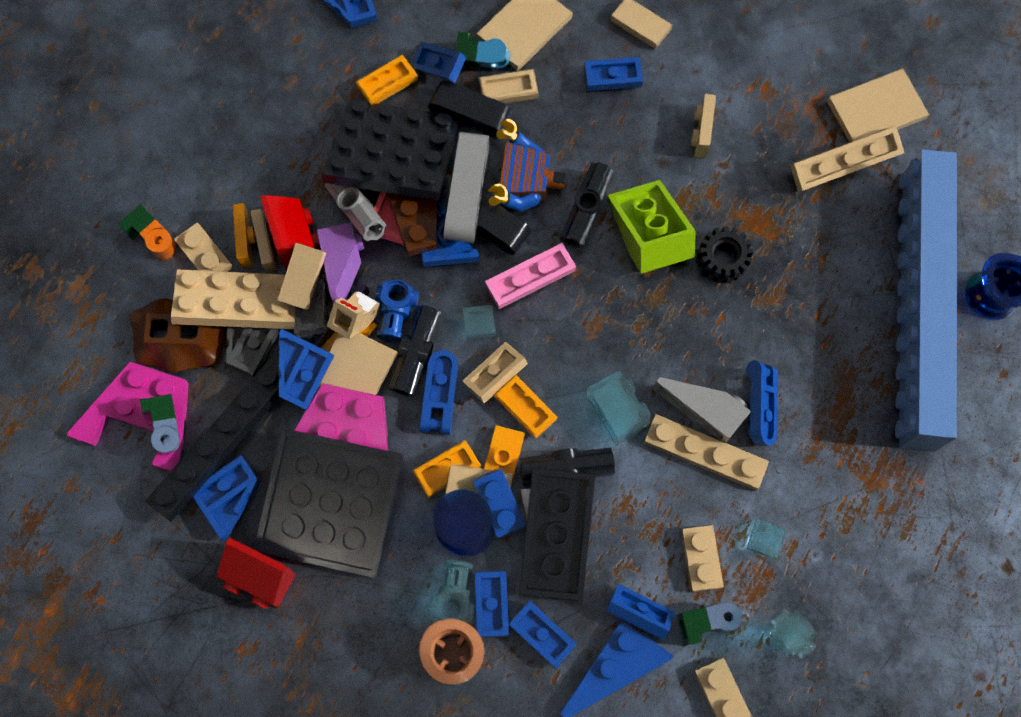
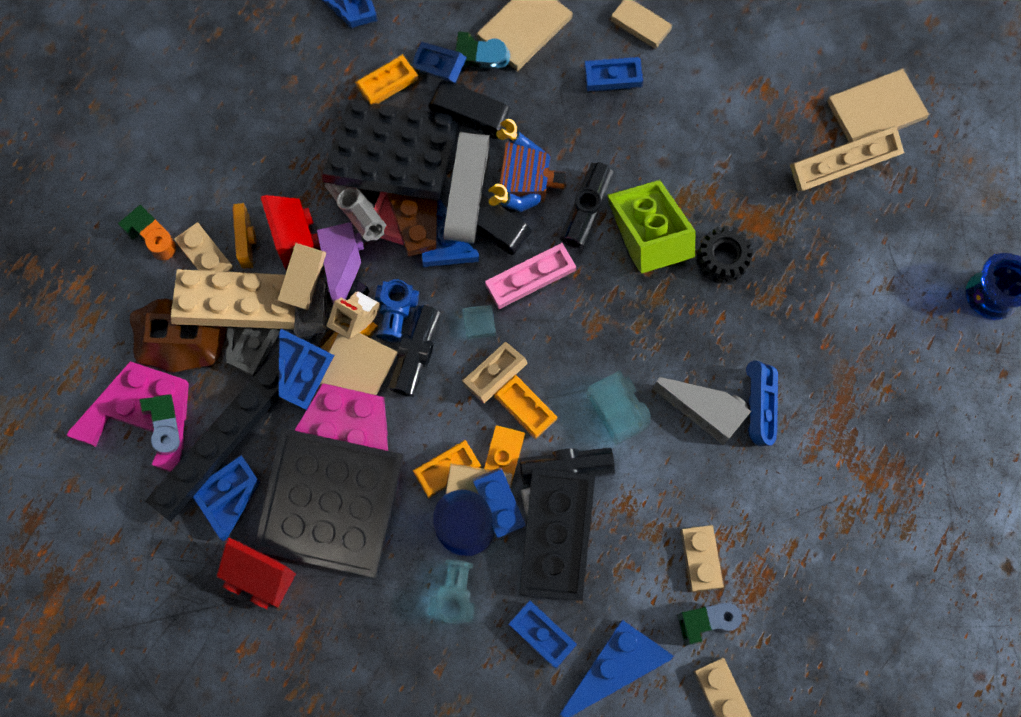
tan tile [251,209,278,274] -> none
nougat hat [419,619,484,685] -> none
blue plate [420,350,458,435] -> none
blue plate [475,571,509,638] -> none
tan tile [479,69,538,104] -> none
blue plate [606,584,675,640] -> none
tan plate [643,414,769,491] -> none
tan plate [691,94,716,159] -> none
clear light blue tile [746,518,787,560] -> none
clear light blue connector [768,609,818,659] -> none
medium blue brick [895,149,957,452] -> none

